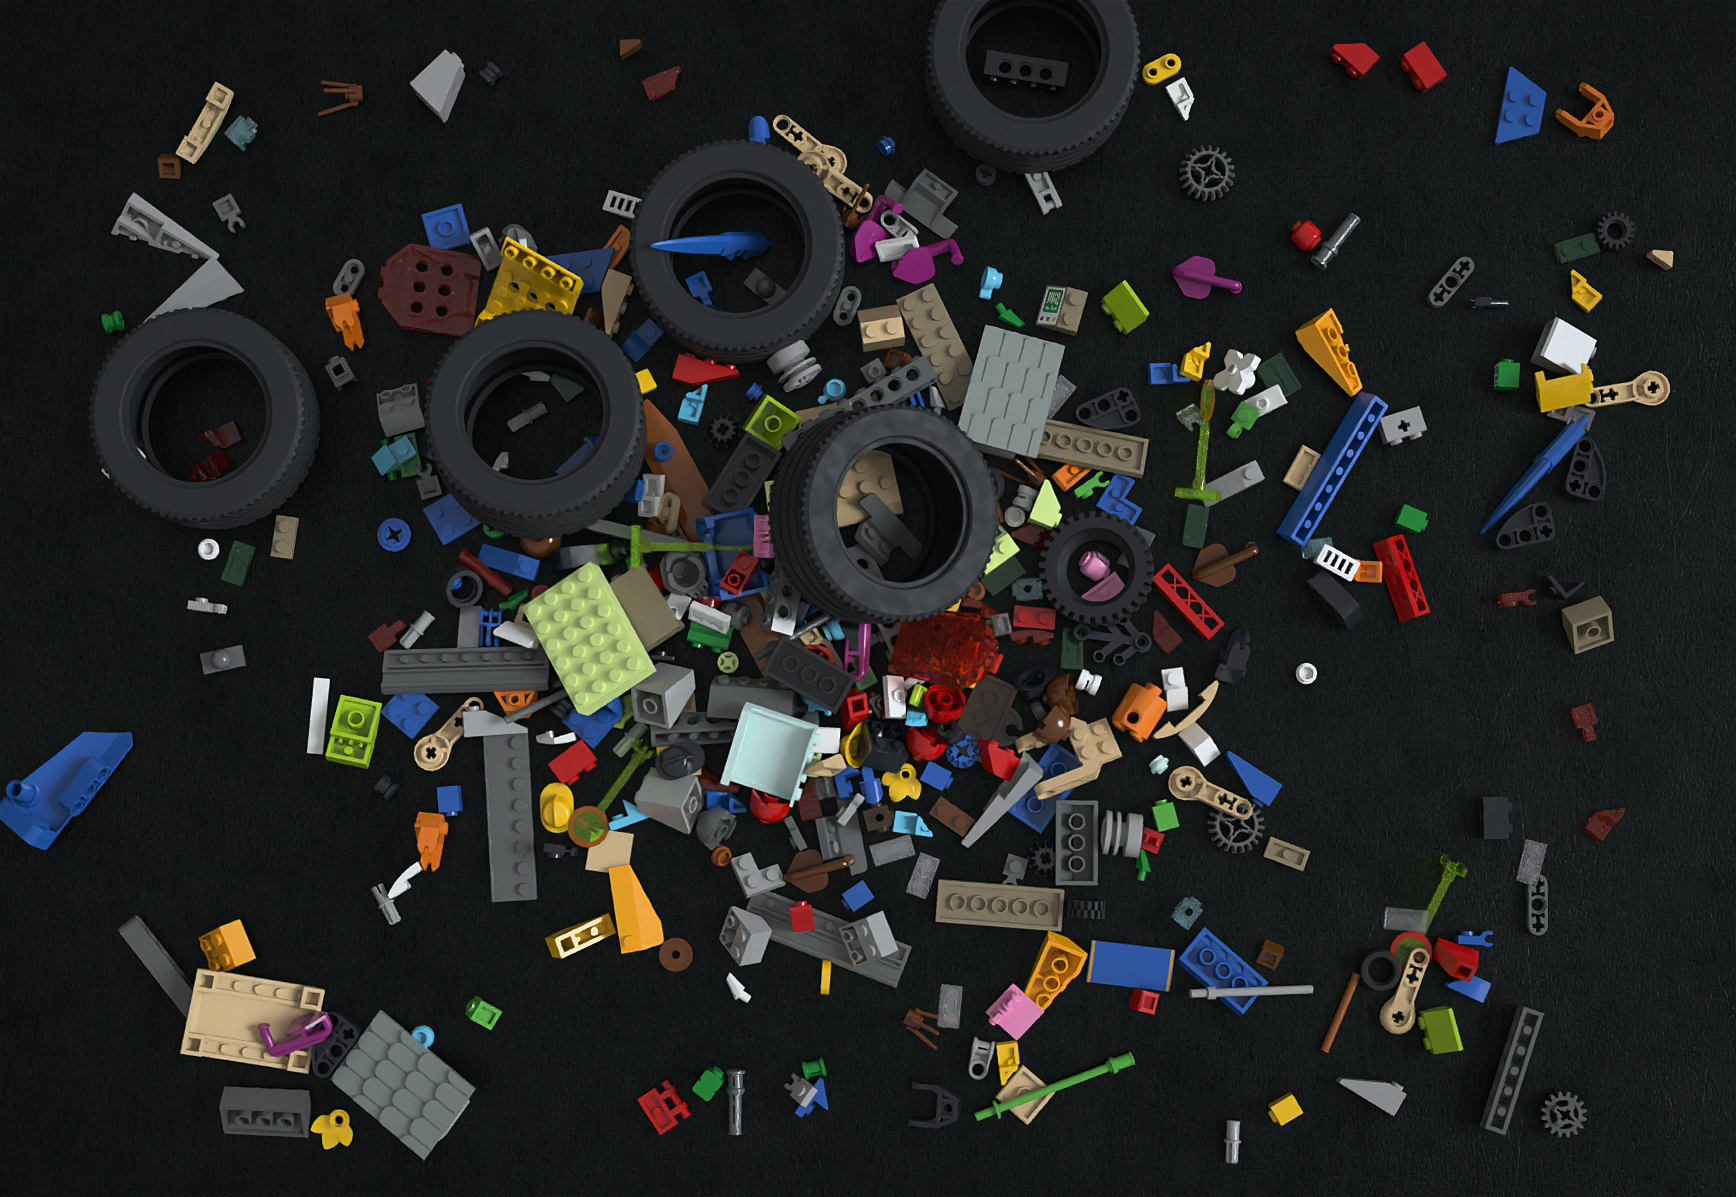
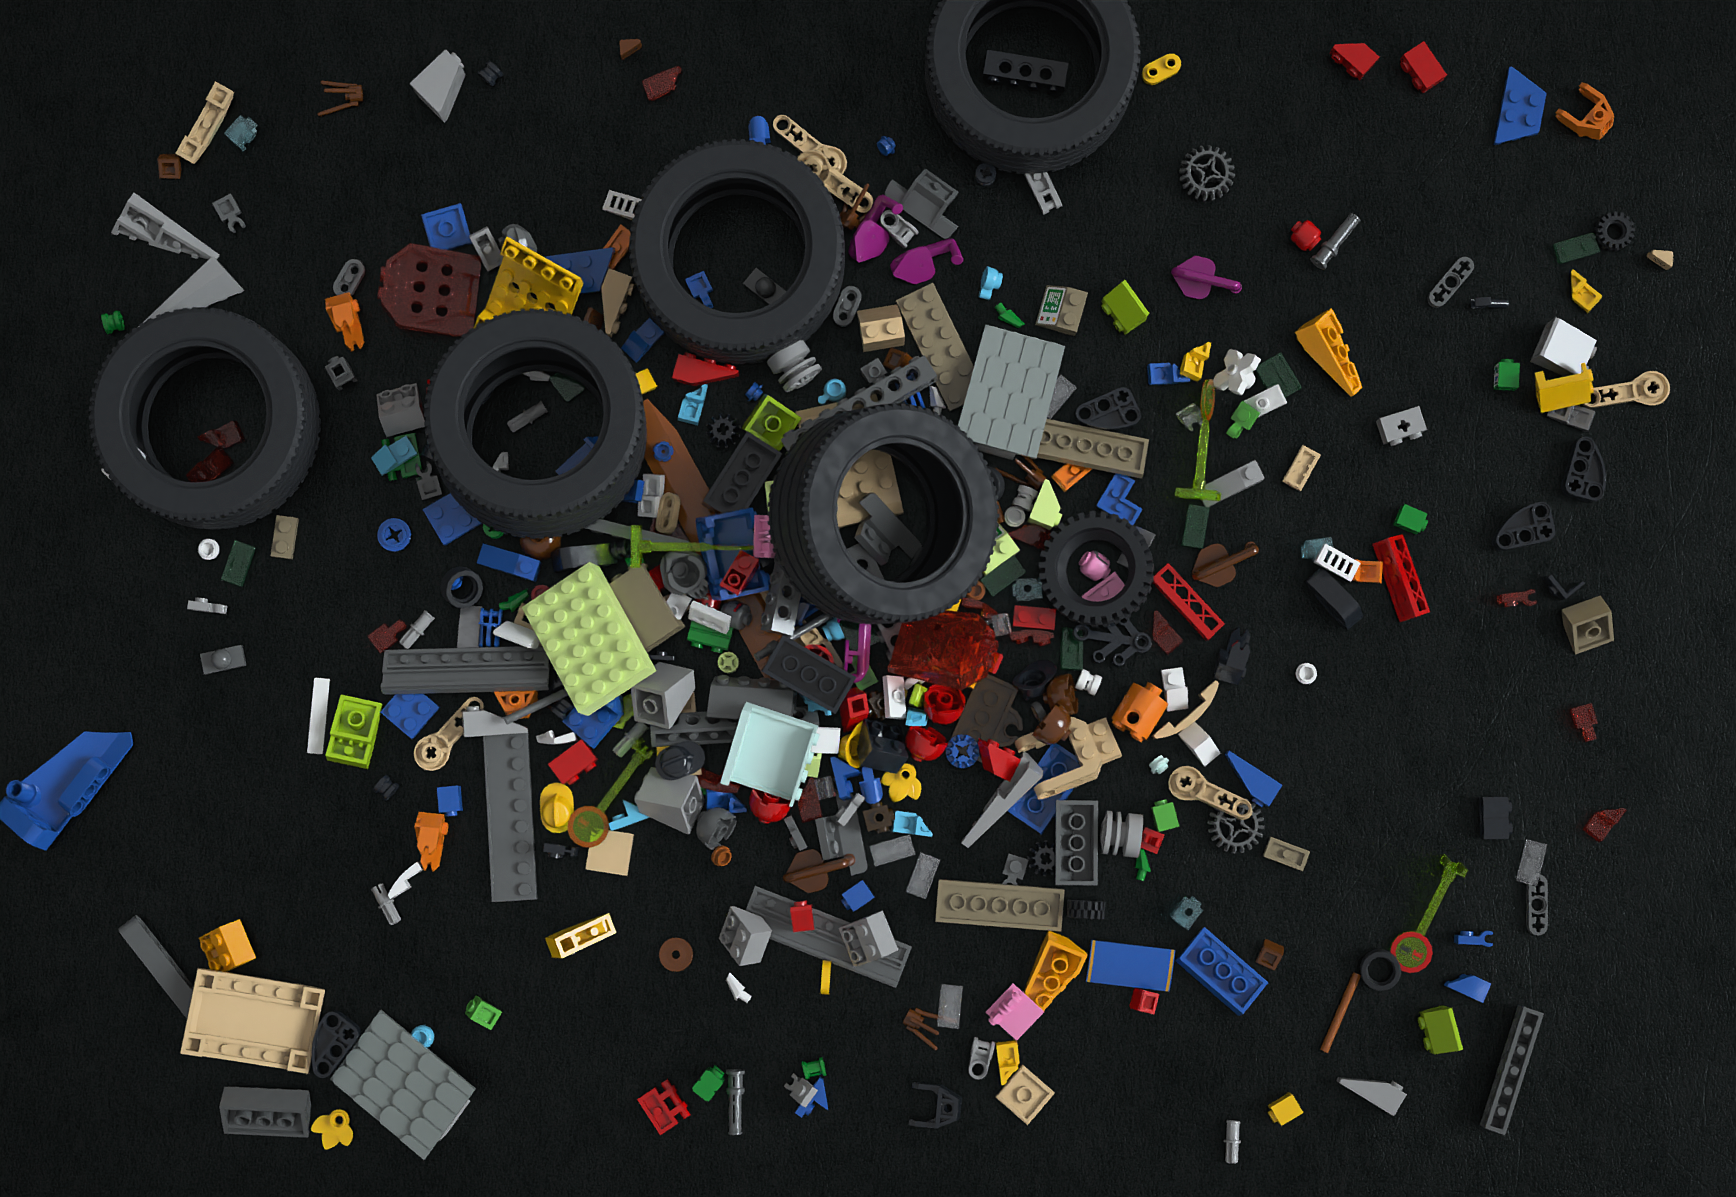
magenta piece [257,1011,332,1057] -> none
clear red pin [457,549,514,598] -> none
light orange wedge [609,864,665,954] -> none
reddish brown tile [646,516,667,535] -> none
blue piece [650,232,772,260] -> none
light grey plate [730,853,786,899] -> none
tan slope [806,754,846,777] -> none
white tile [875,235,919,262] -> none
blue brick [920,761,953,791] -> none
reddish brown plate [929,796,975,837] -> none
black wheel [938,719,963,745] -> none
bright green bar [974,1052,1135,1121] -> none
bright green plate [1073,471,1109,500] -> none
white slope [1164,77,1194,121] -> none
light grey bar [1189,985,1313,999] -> none
blue brick [1276,392,1388,547] -> none
tan beam [1380,947,1429,1034] -> none
clear plate [1384,907,1429,933] -> none
red slope [1432,938,1479,982] -> none
blue piece [1480,415,1589,535] -> none
dark grey gear [1539,1091,1587,1138] -> none

